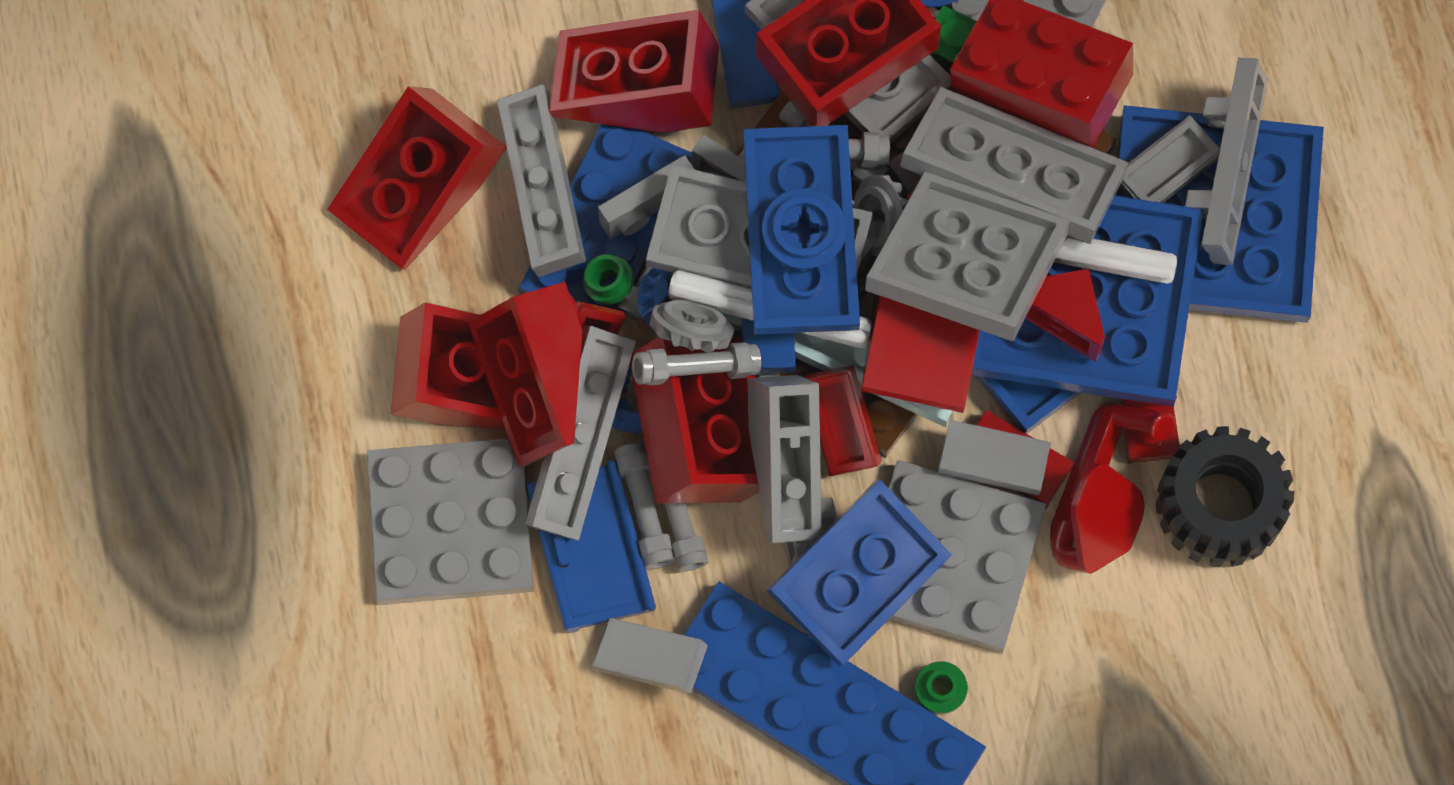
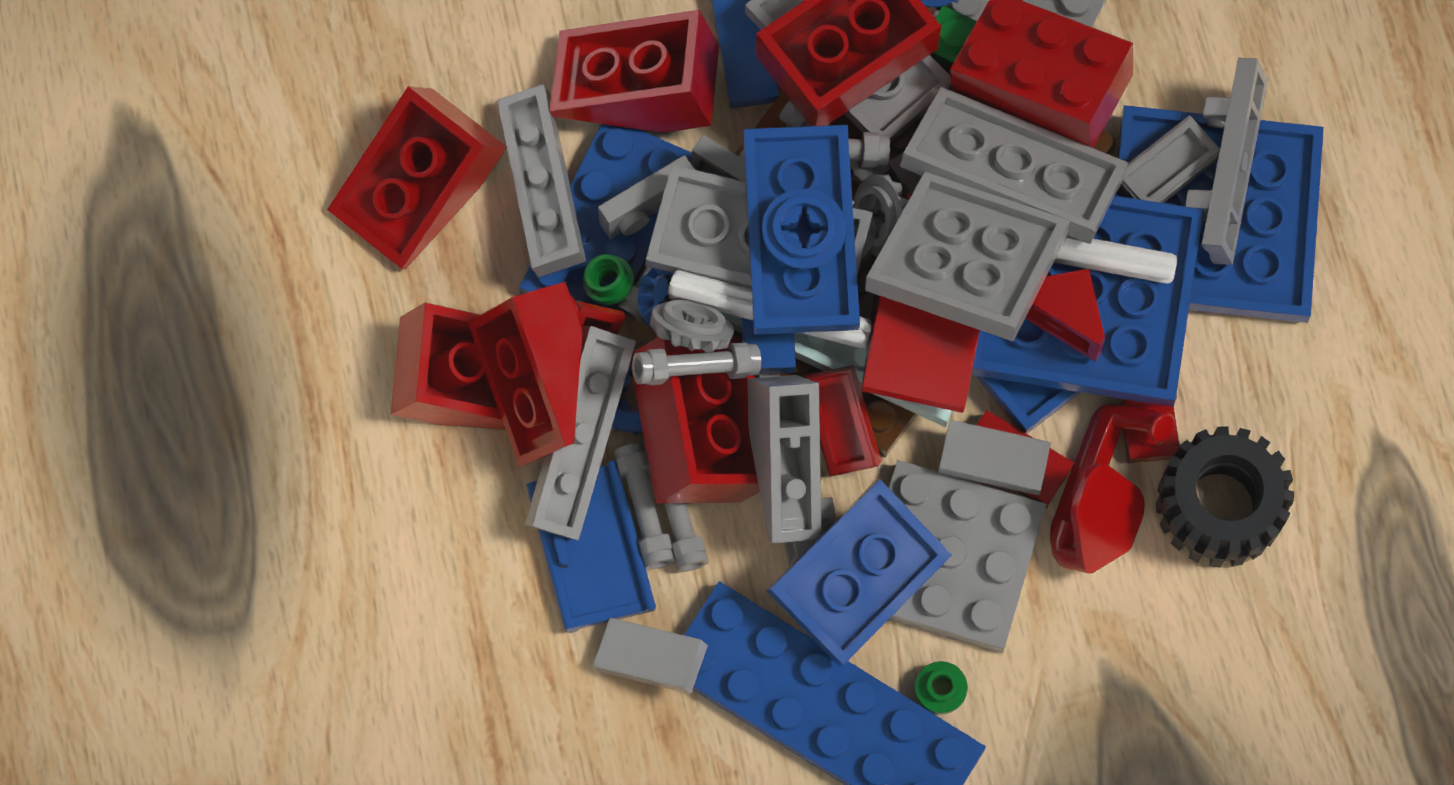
light grey plate [367,438,534,605] -> none

